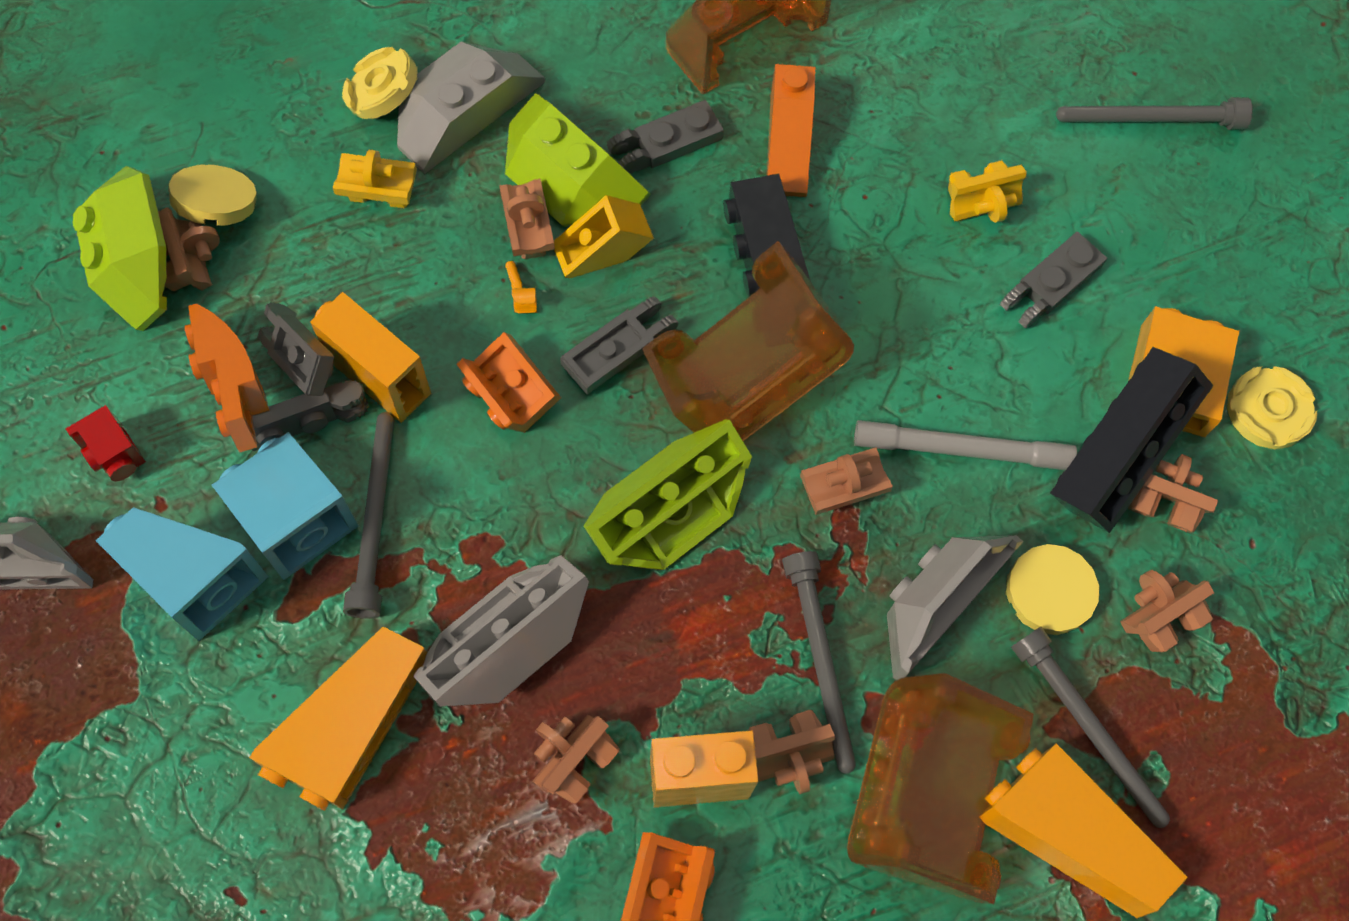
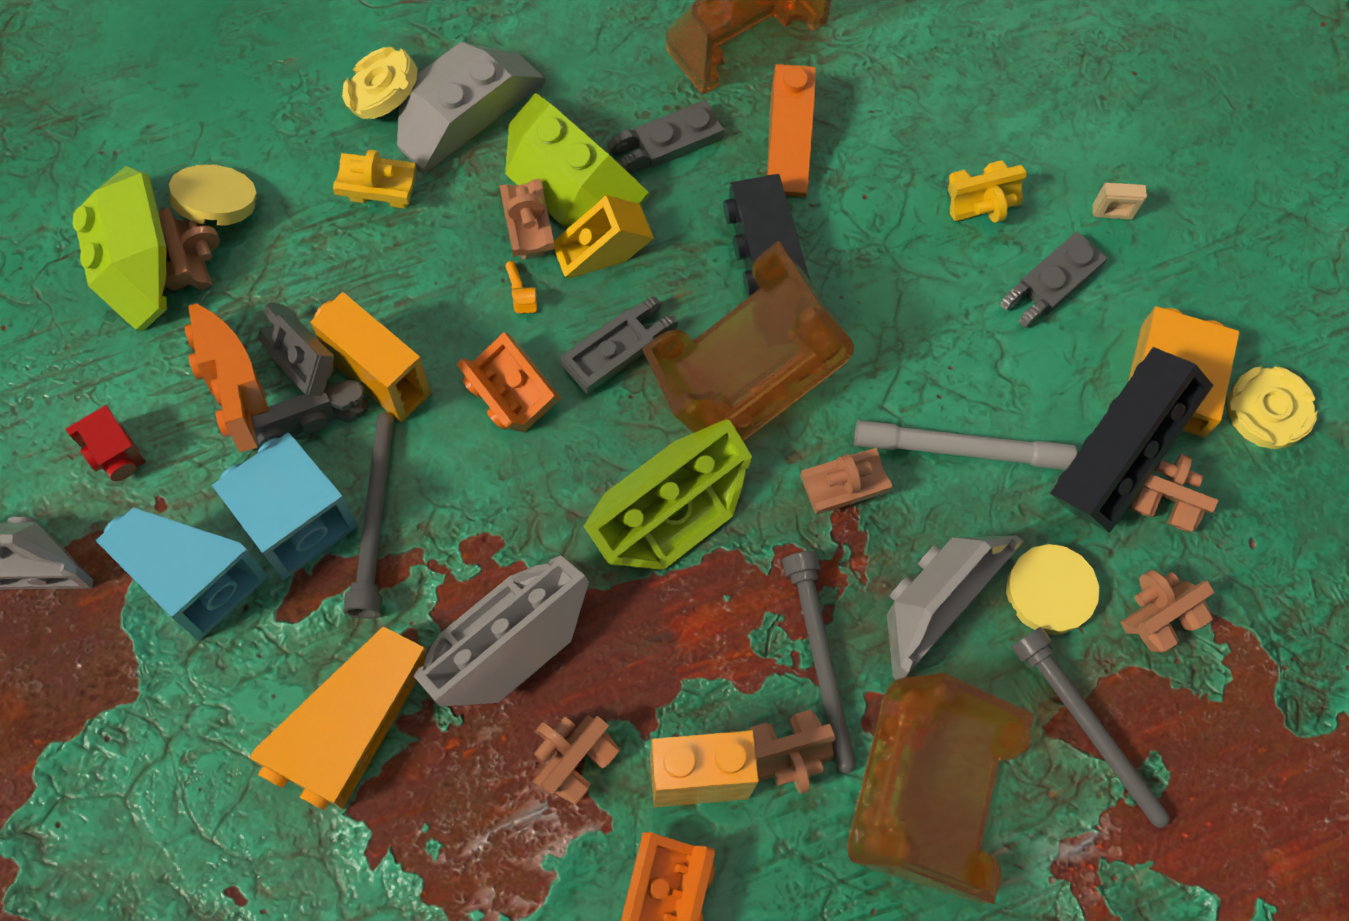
light orange slope [979,743,1188,918] -> none
dark grey piece [1056,97,1252,130] -> none
none -> tan tile [1092,183,1147,220]

